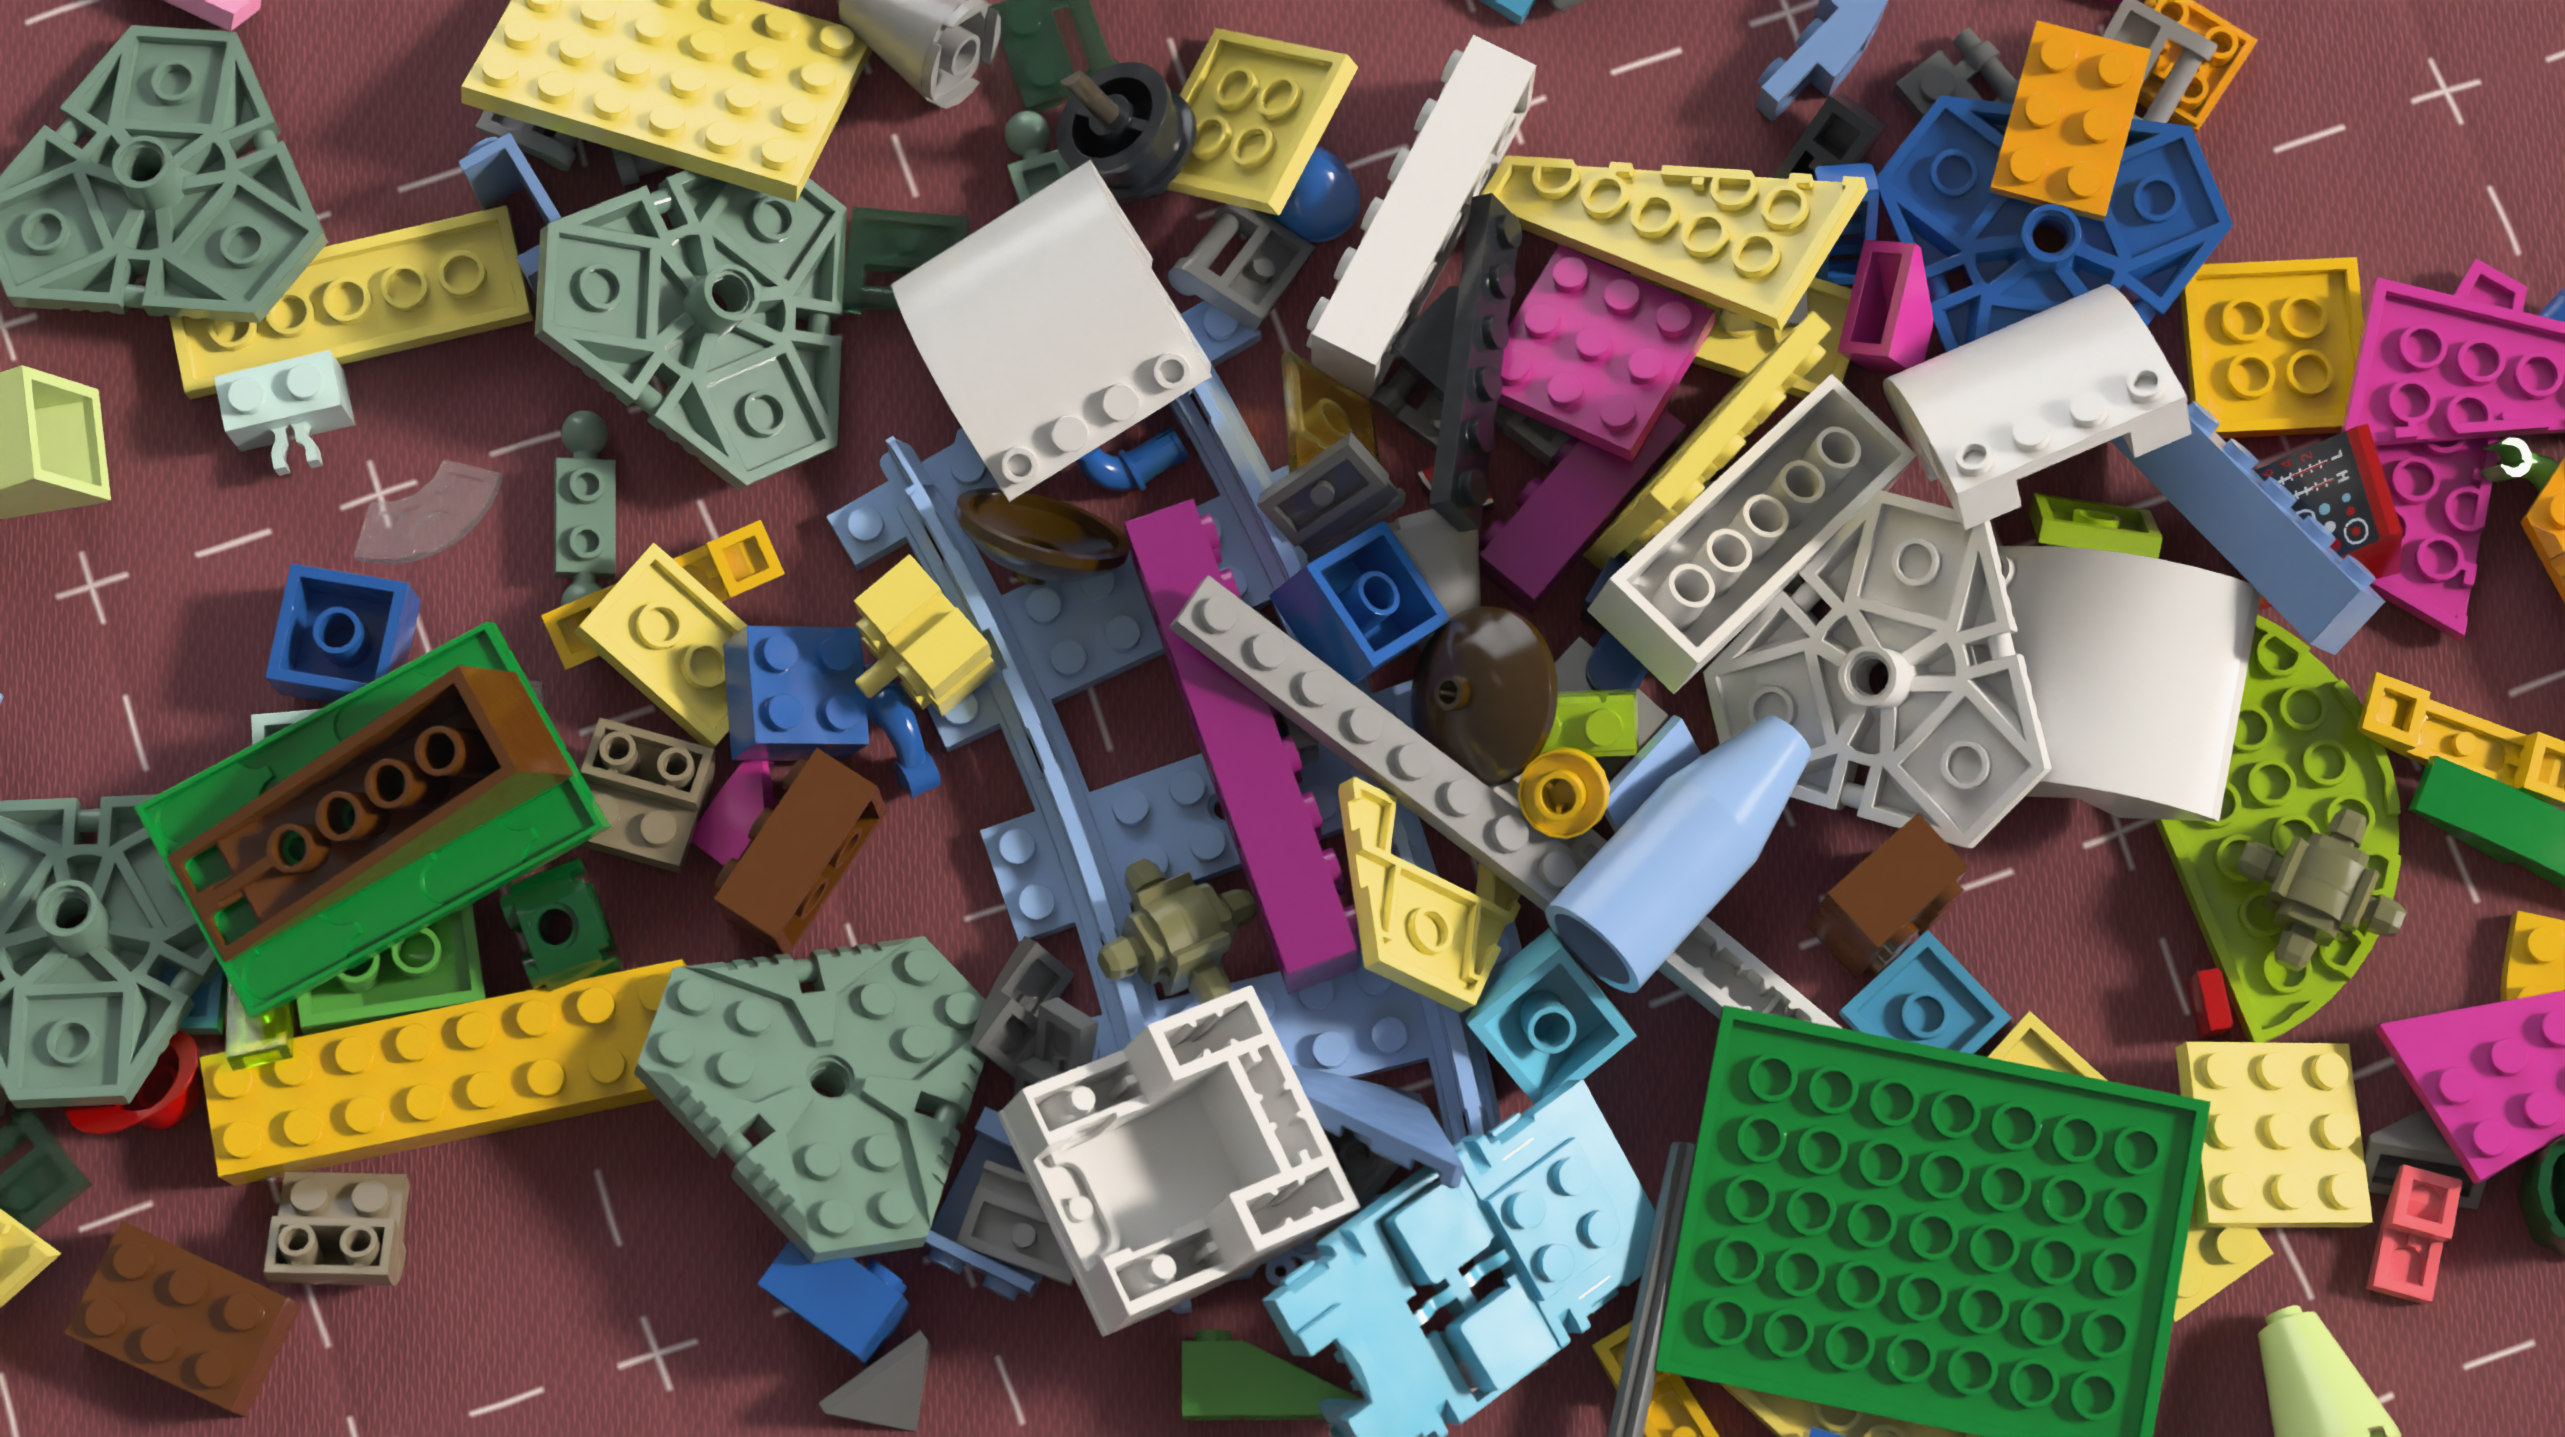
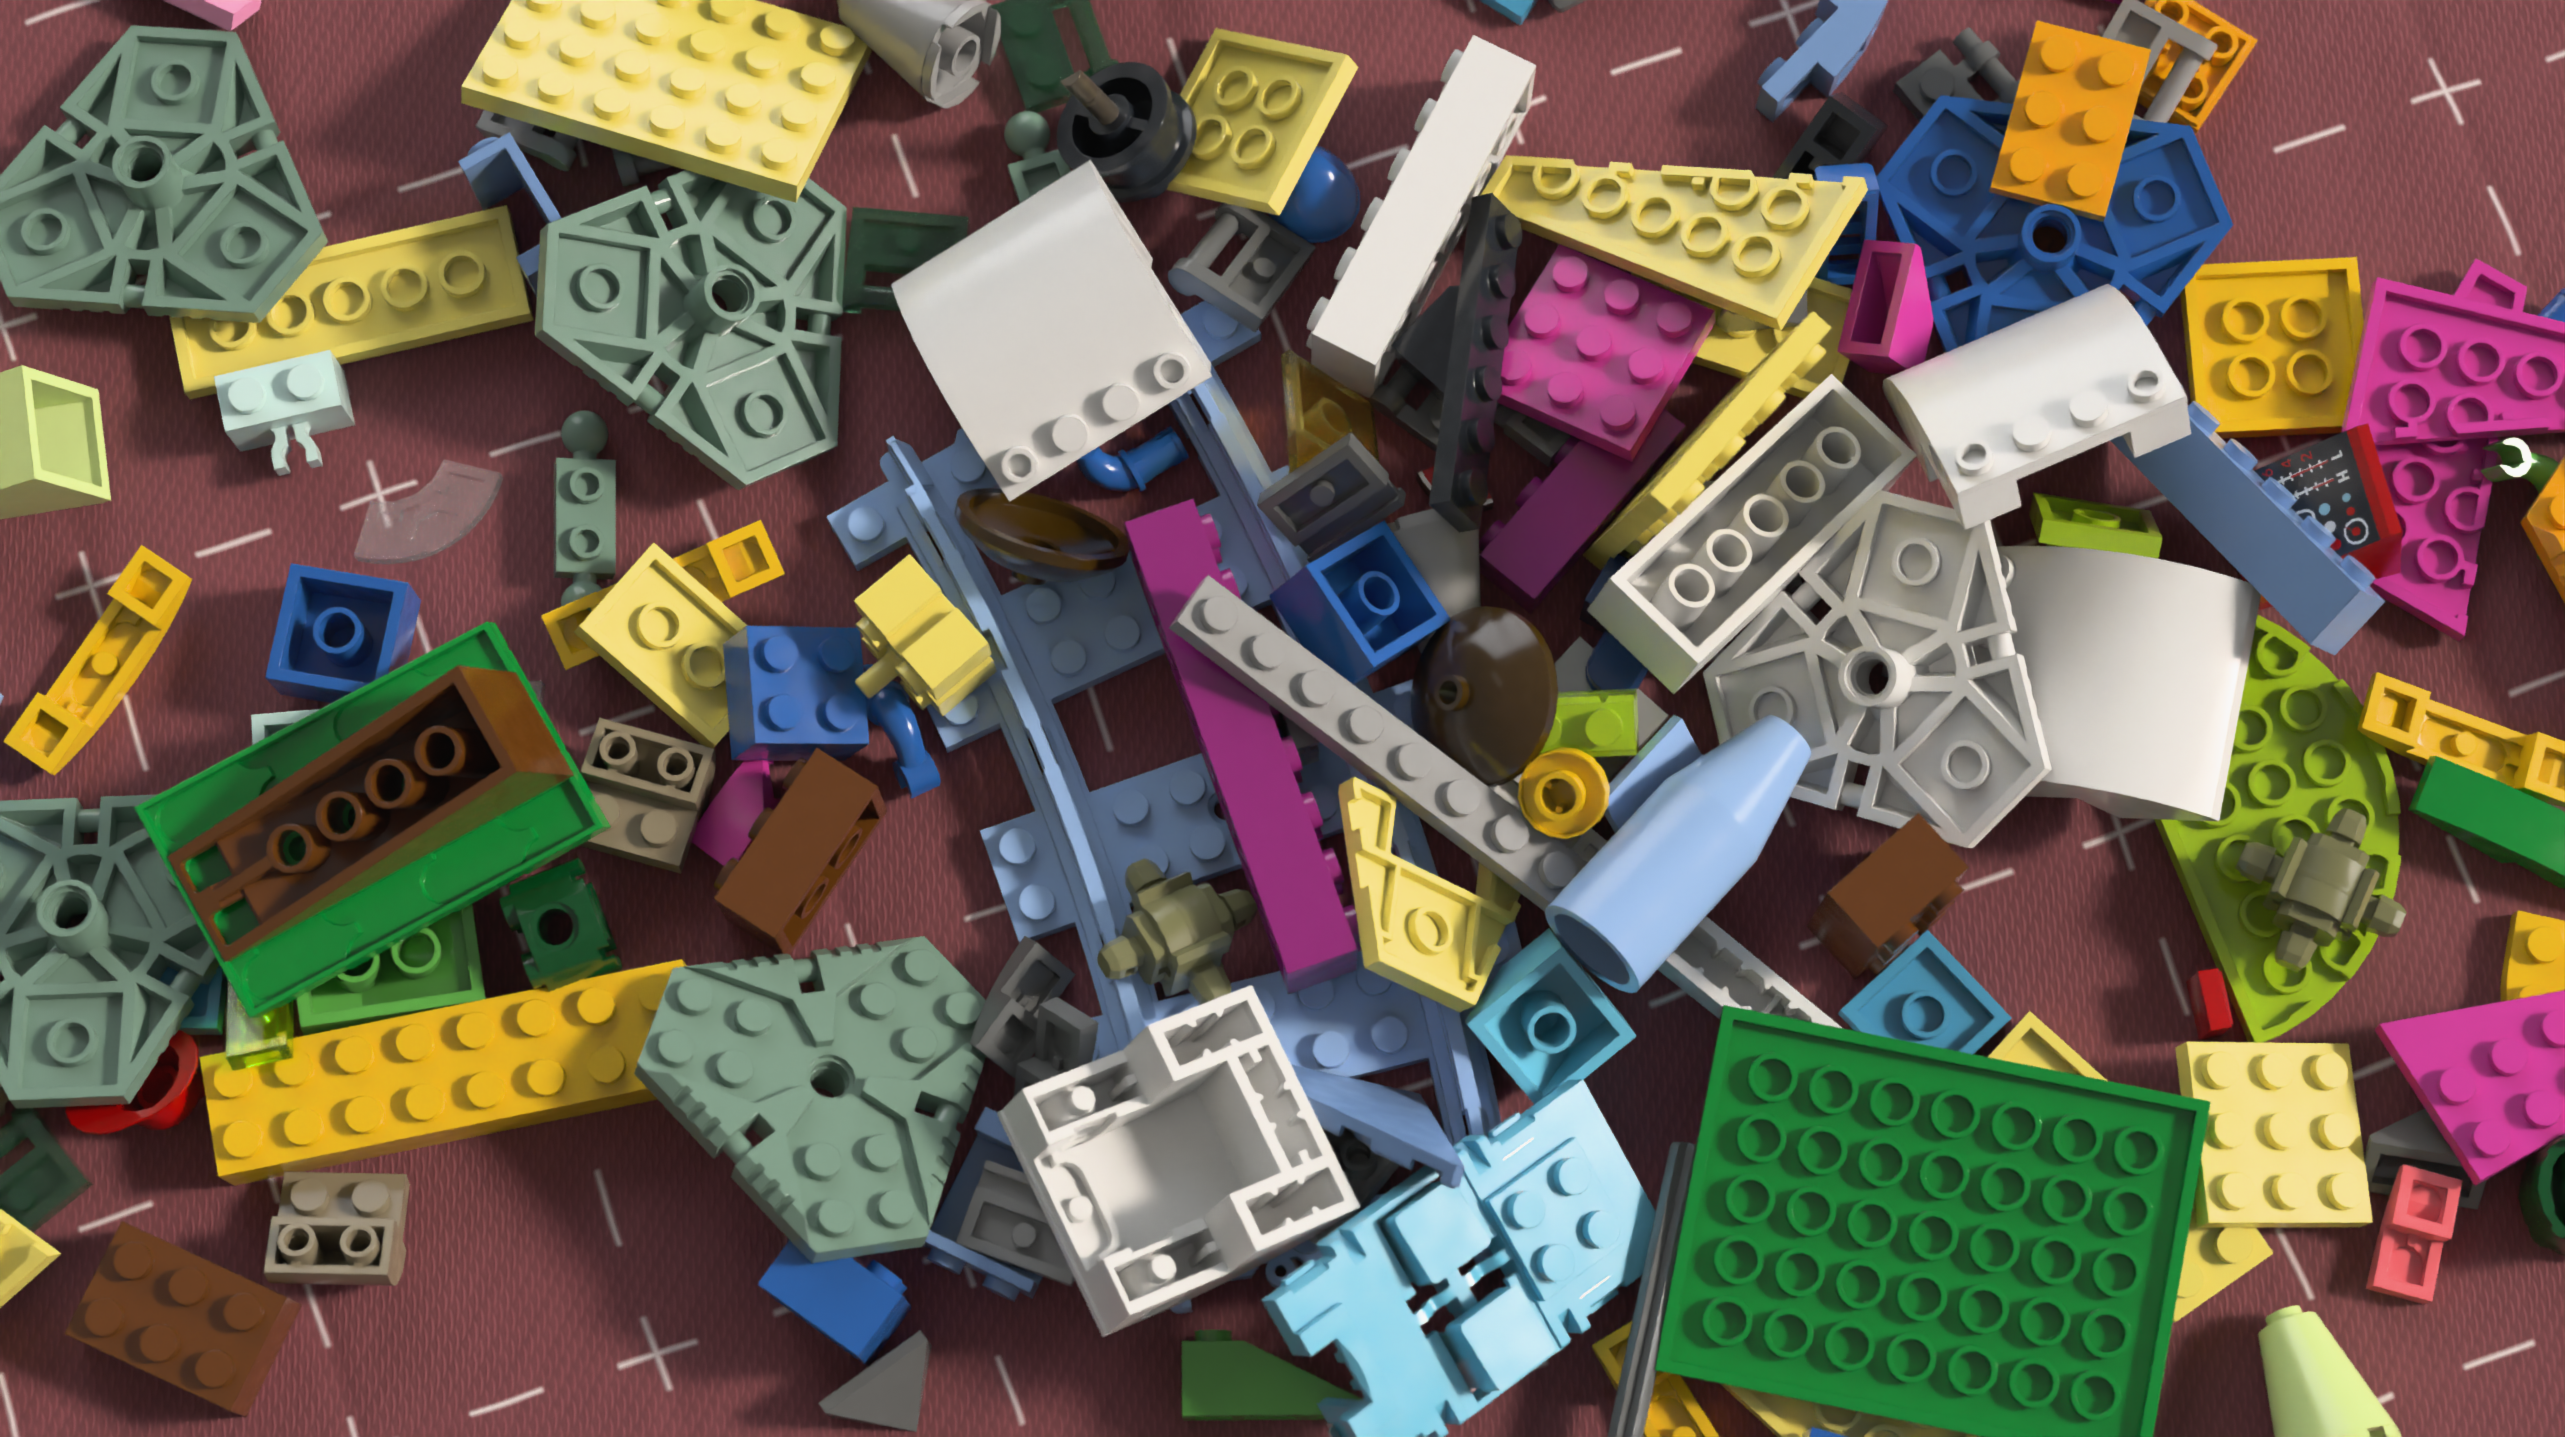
none -> yellow slope [3,545,192,776]

